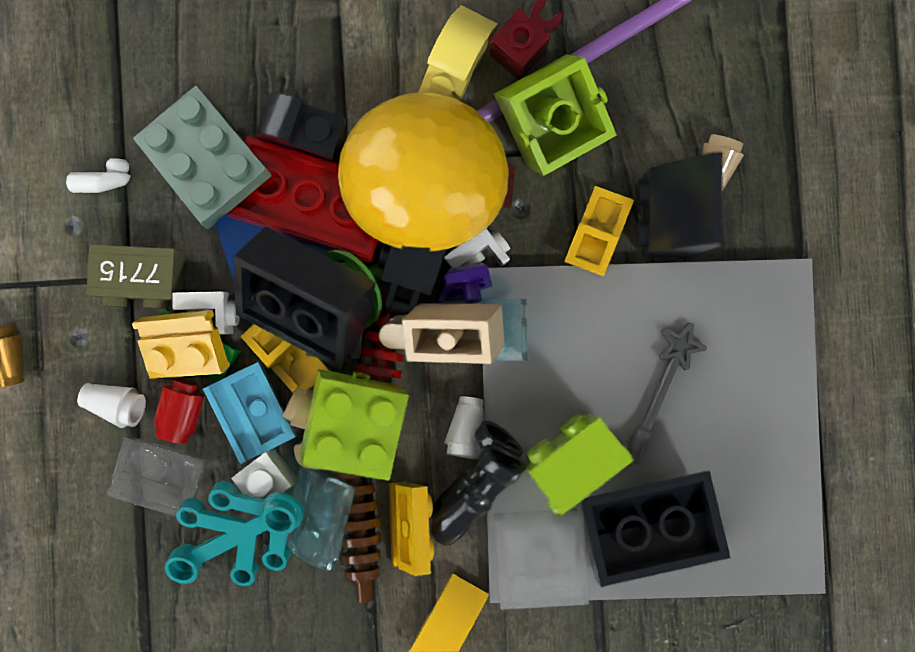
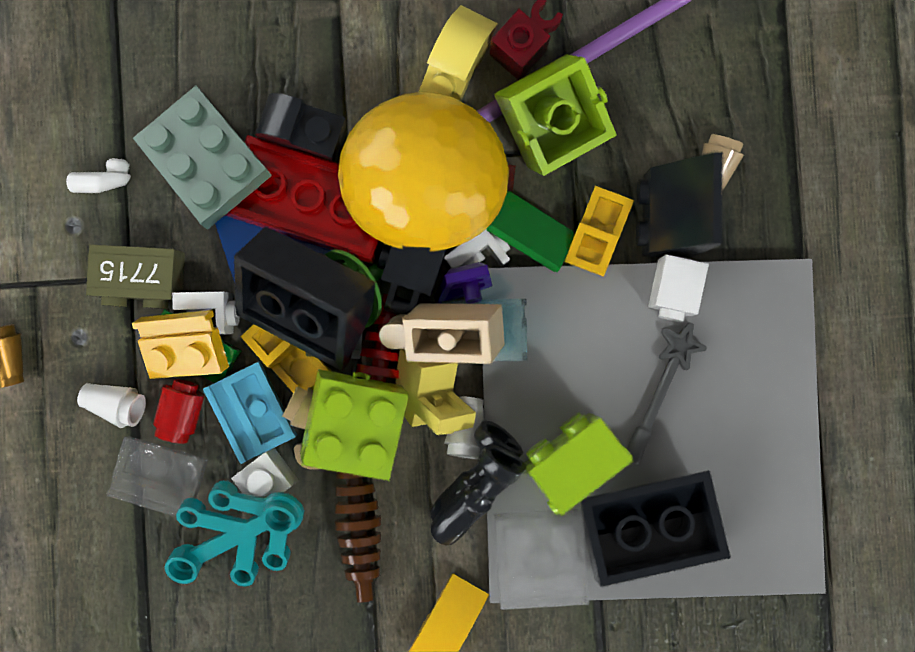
clear light blue plate [286,468,355,571] -> none
yellow plate [388,481,434,576] -> none
none -> light yellow brick [396,349,476,435]
none -> green slope [486,191,574,273]
none -> white brick [648,255,709,322]

